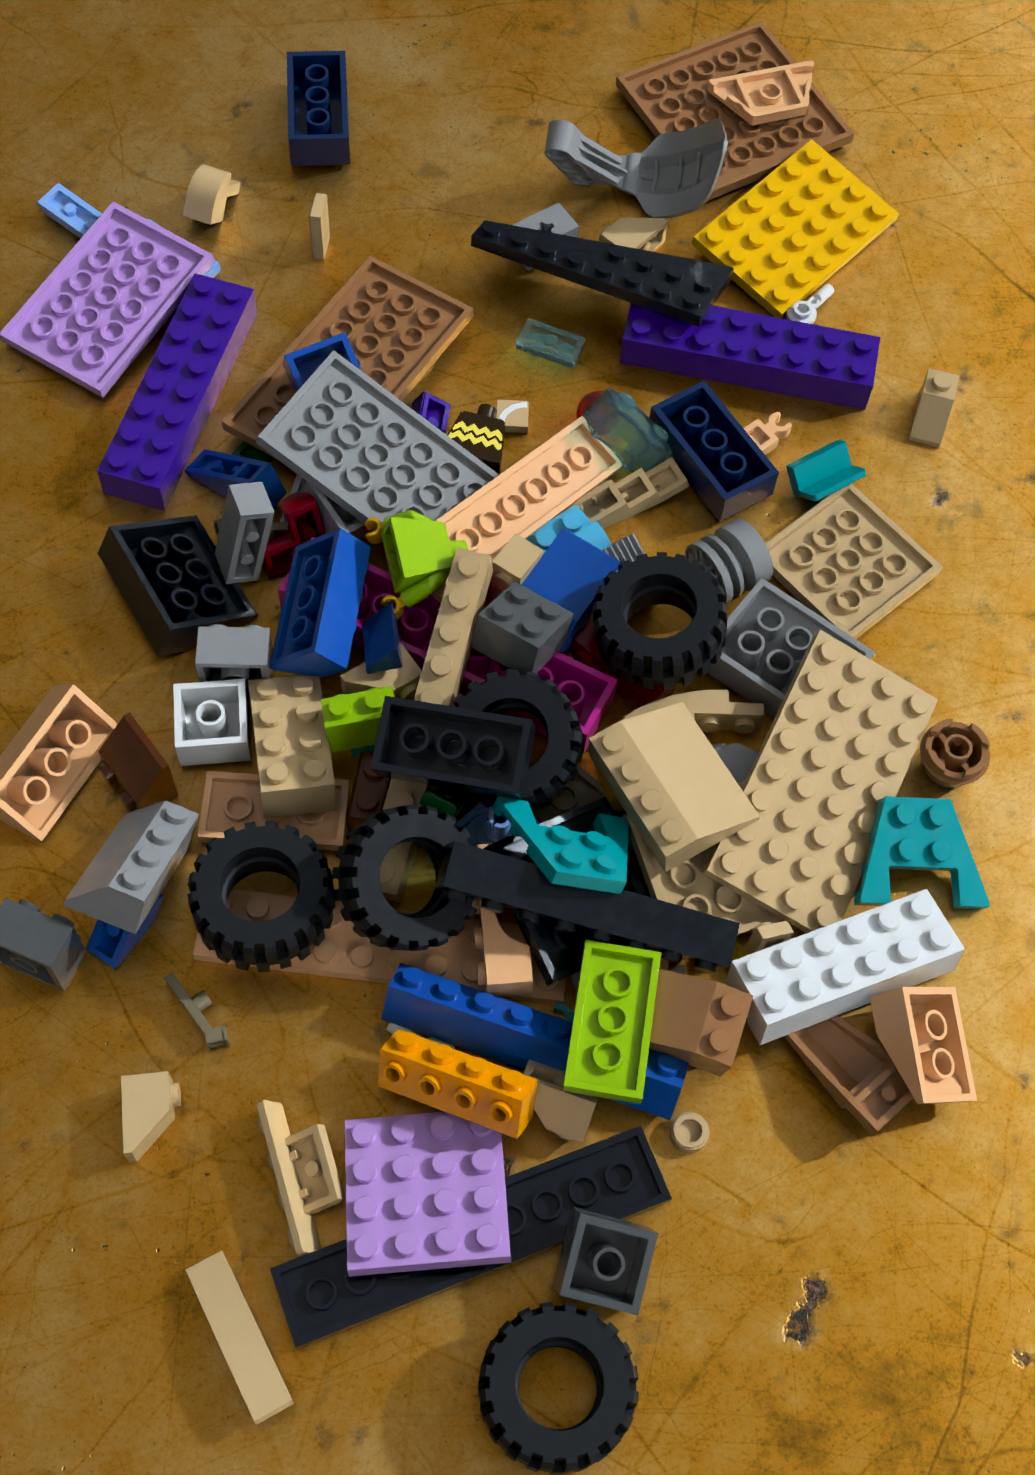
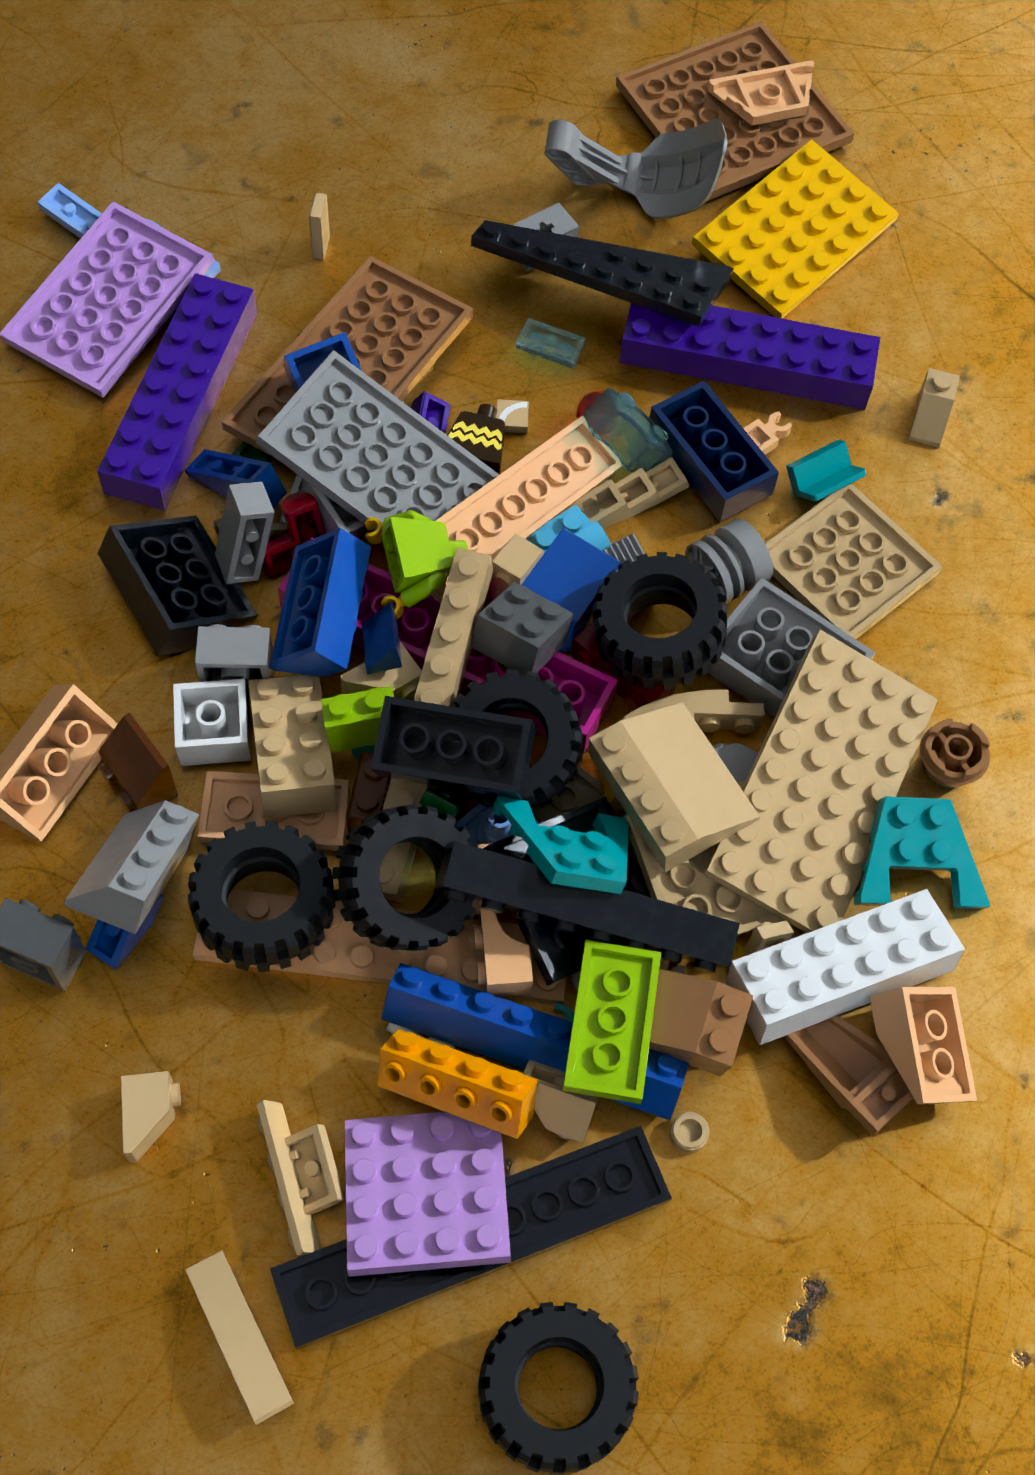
dark tan piece [164,973,230,1049] -> none
tan brick [183,164,241,225] -> none
dark blue brick [287,51,350,166] -> none
dark grey brick [552,1207,658,1315] -> none
tan slope [599,218,668,252] -> none
white plate [786,284,834,324] -> none

